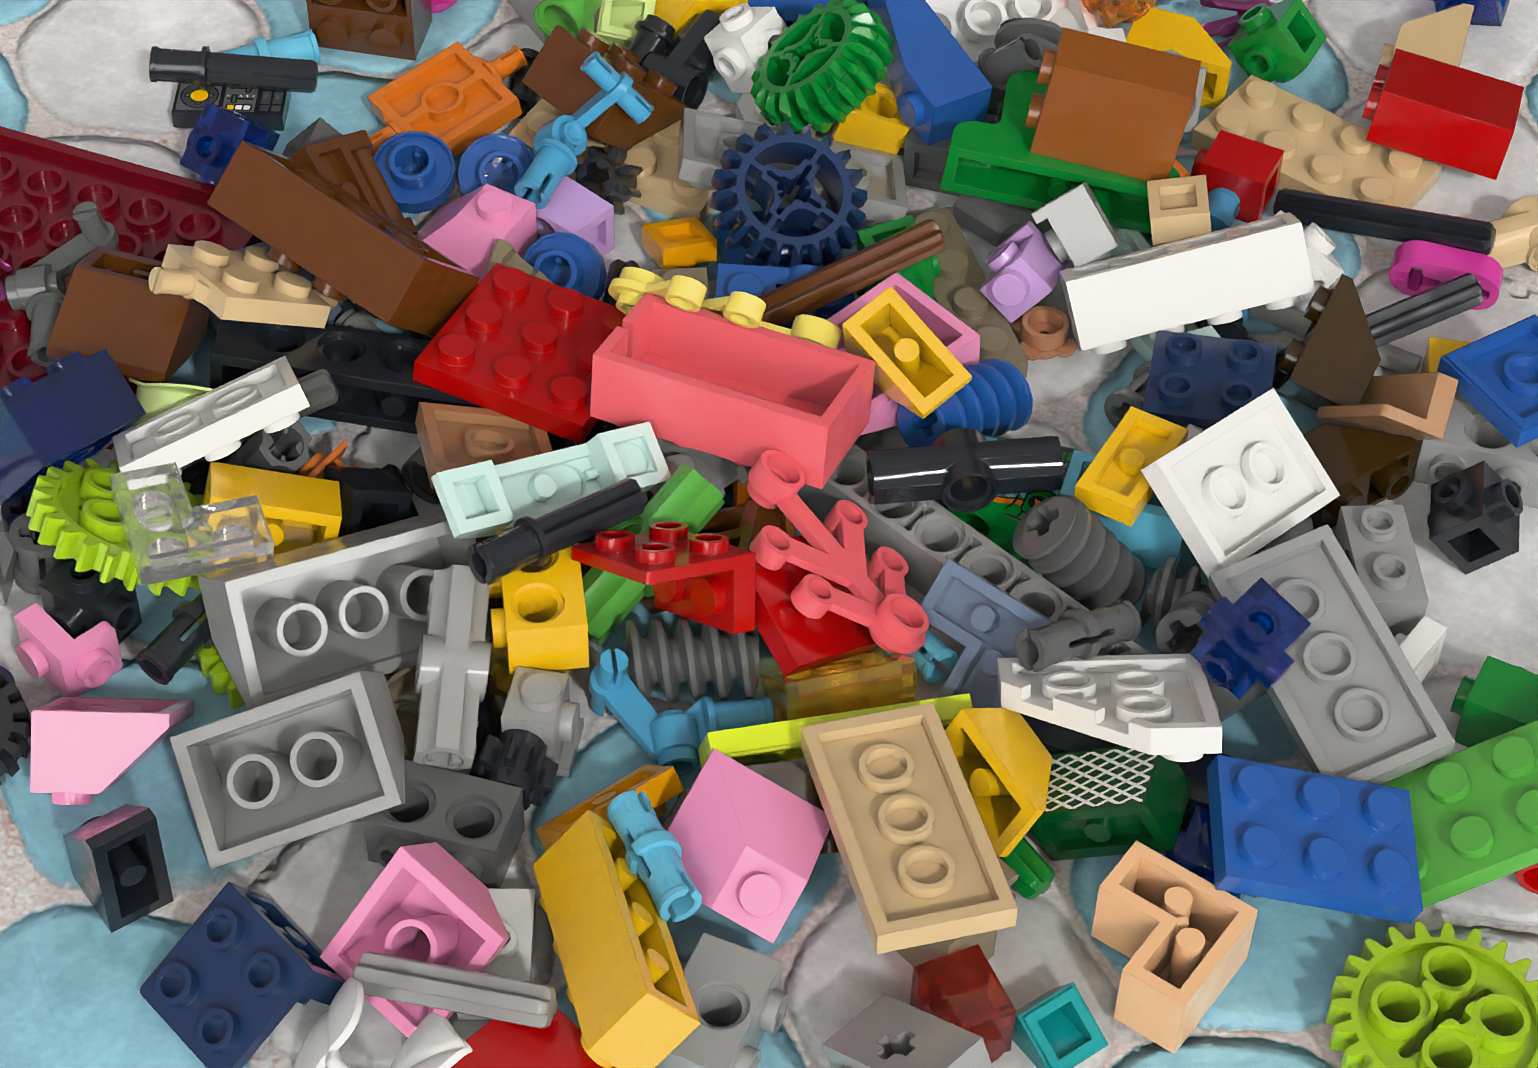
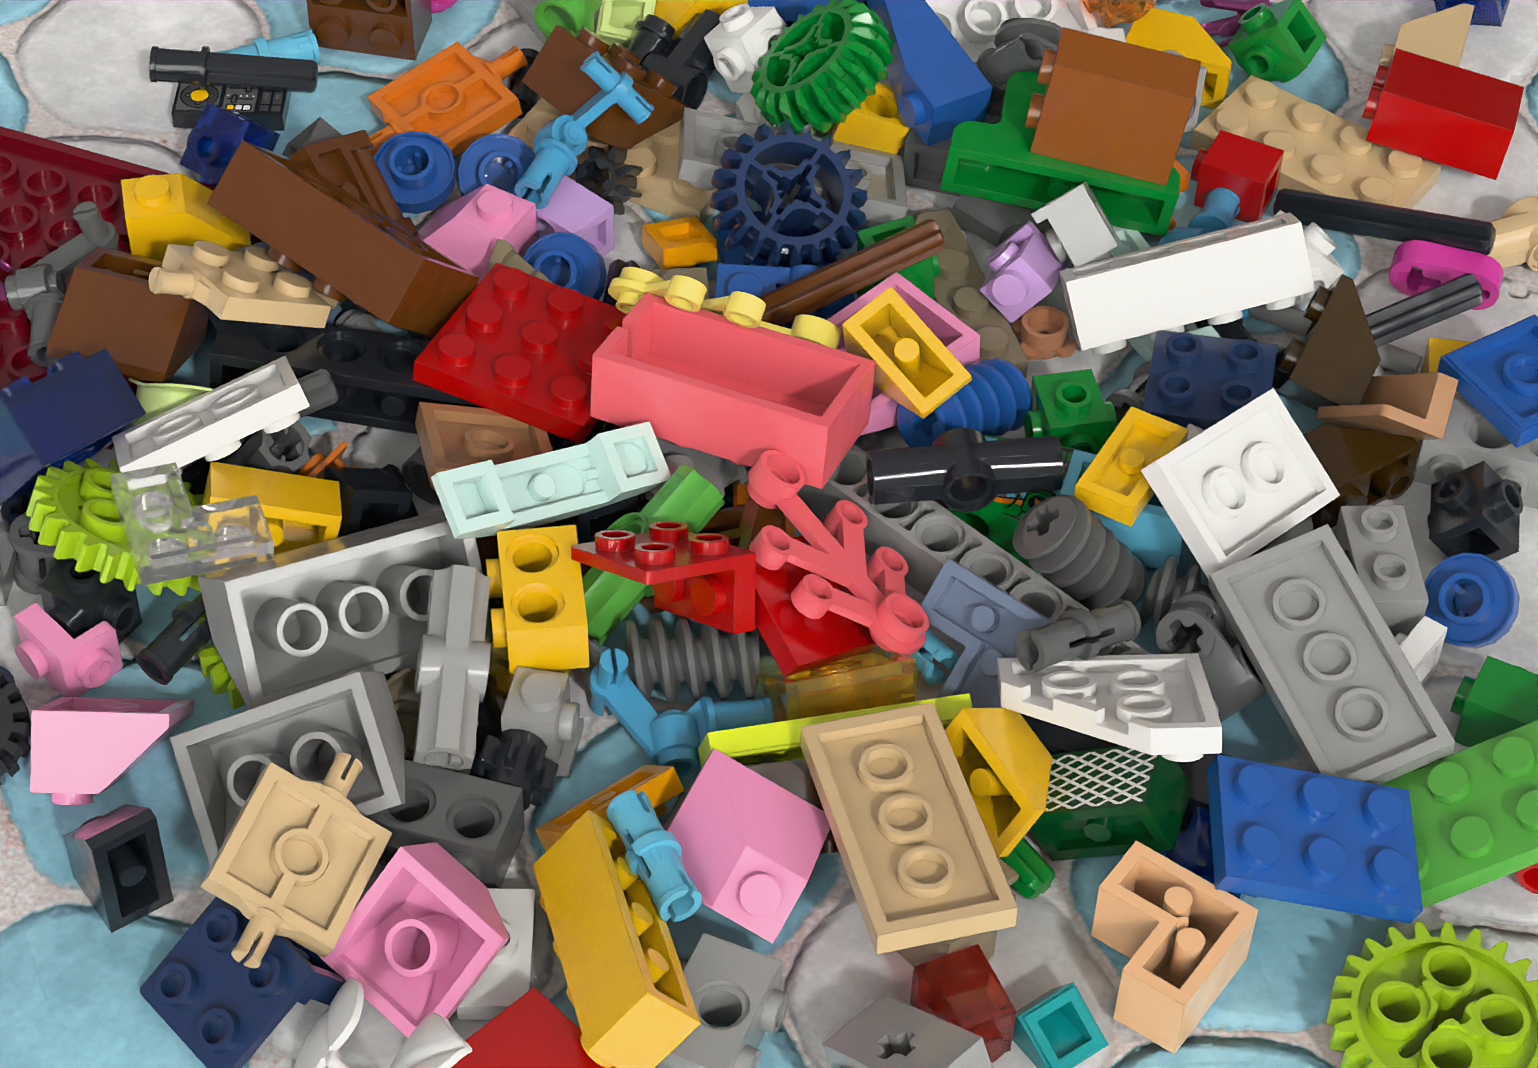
light grey axle [353,951,558,1029] -> none
black axle [467,478,648,585] -> none
tan brick [1147,175,1211,247] -> none
clear blue brick [1190,577,1311,700] -> none
none -> yellow slope [121,173,251,262]
none -> tan plate [200,753,392,968]
none -> green brick [1024,369,1117,454]
none -> blue plate [1424,553,1520,649]

